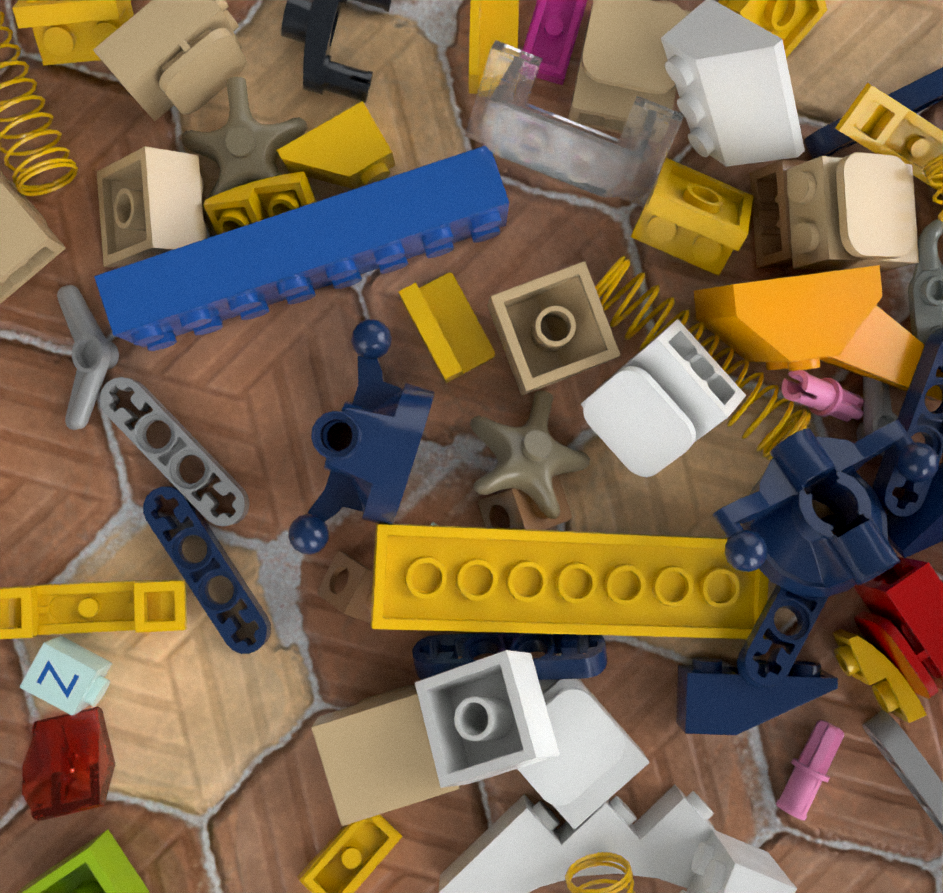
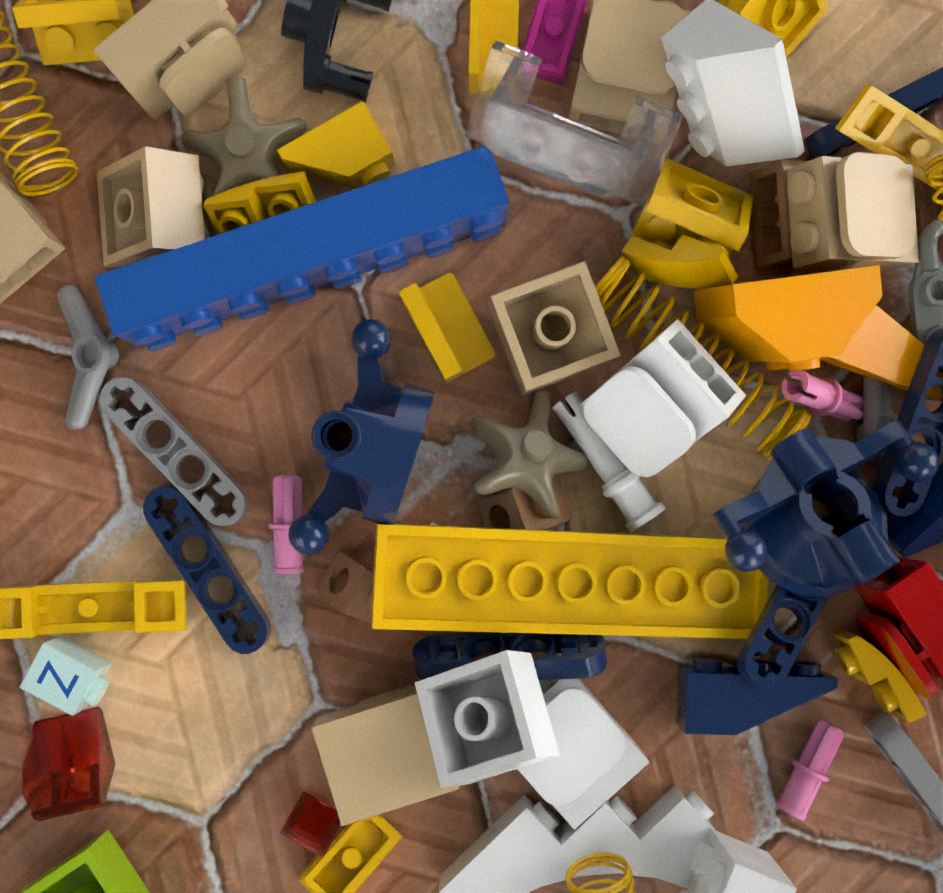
none -> bright pink axle [268,475,304,574]
none -> clear red slope [280,791,341,858]
none -> white pin [552,391,666,533]
none -> yellow slope [622,234,738,288]

